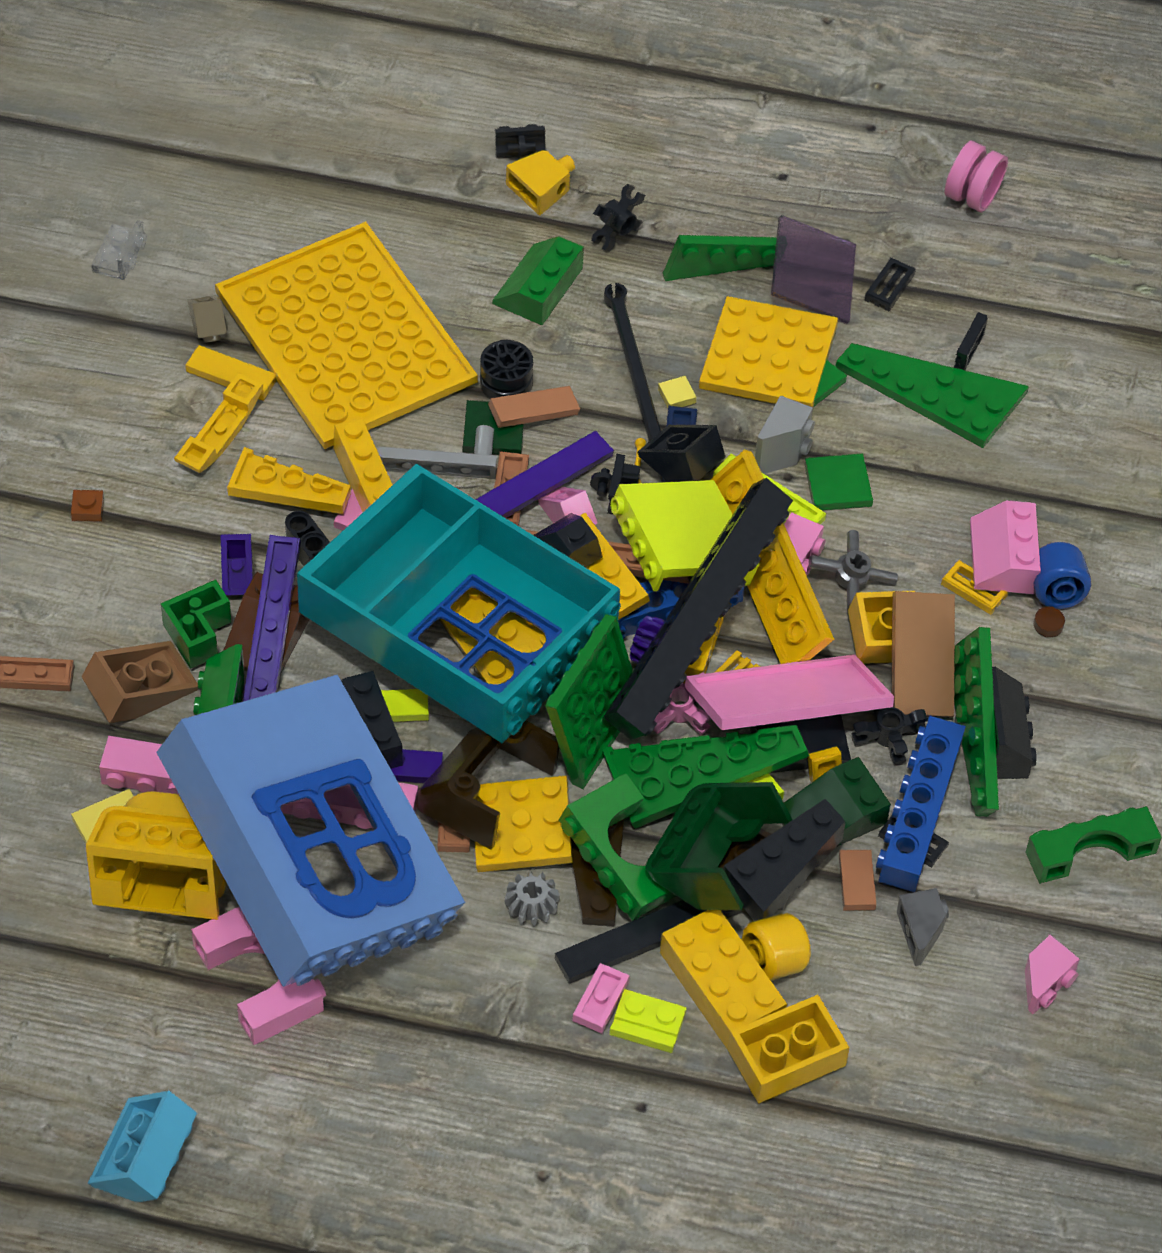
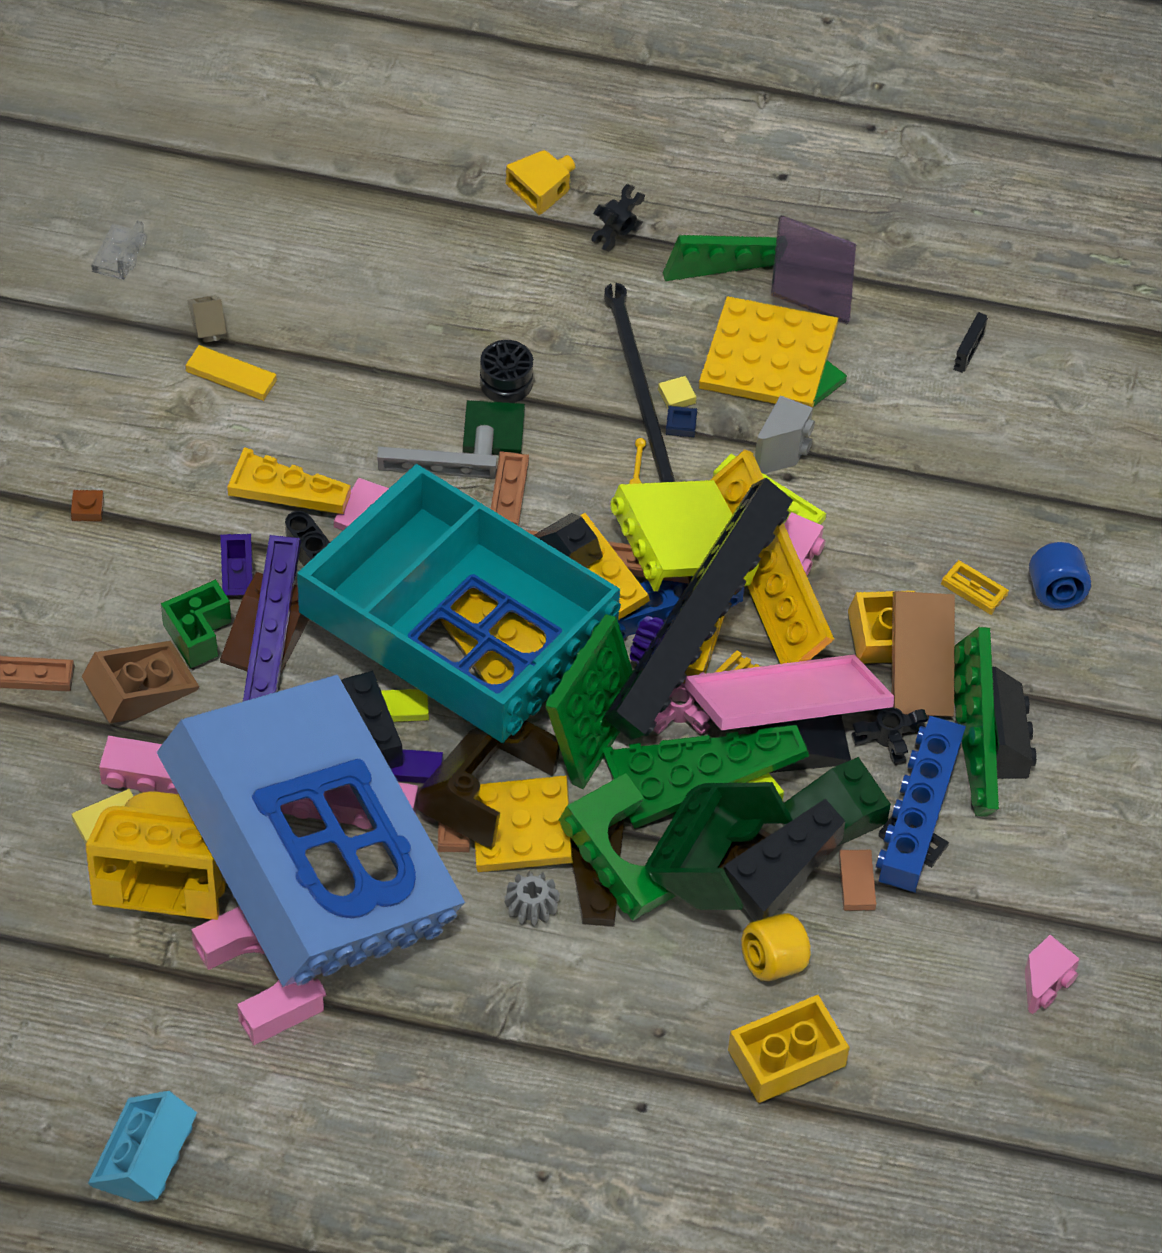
yellow slope [174,372,263,473] -> none
green slope [194,644,245,715] -> none
yellow plate [215,222,478,450] -> none
yellow brick [333,418,393,512] -> none
dark purple tile [475,431,614,518] -> none
nougat tile [488,386,580,428] -> none
green slope [492,236,584,326] -> none
black hips [495,124,546,159] -> none
bright pink slope [538,487,598,525] -> none
black tile [555,900,742,984] -> none
bright pink plate [572,963,630,1033] -> none
black hips [590,454,640,514] -> none
neon yellow plate [609,989,687,1053] -> none
black slope [638,424,726,482] -> none
yellow brick [660,910,787,1050] -> none
green tile [804,453,873,510] -> none
yellow tile [808,746,842,782] -> none
flat silver bar [809,530,898,609] -> none
green wing [836,343,1029,448] -> none
black tile [864,258,916,312] -> none
flat silver slope [896,888,949,966] -> none
bright pink wheel [944,141,1008,212] -> none
bright pink slope [970,500,1041,594] -> none
green arch [1025,806,1162,884] -> none
reddish brown tile [1033,607,1065,637] -> none

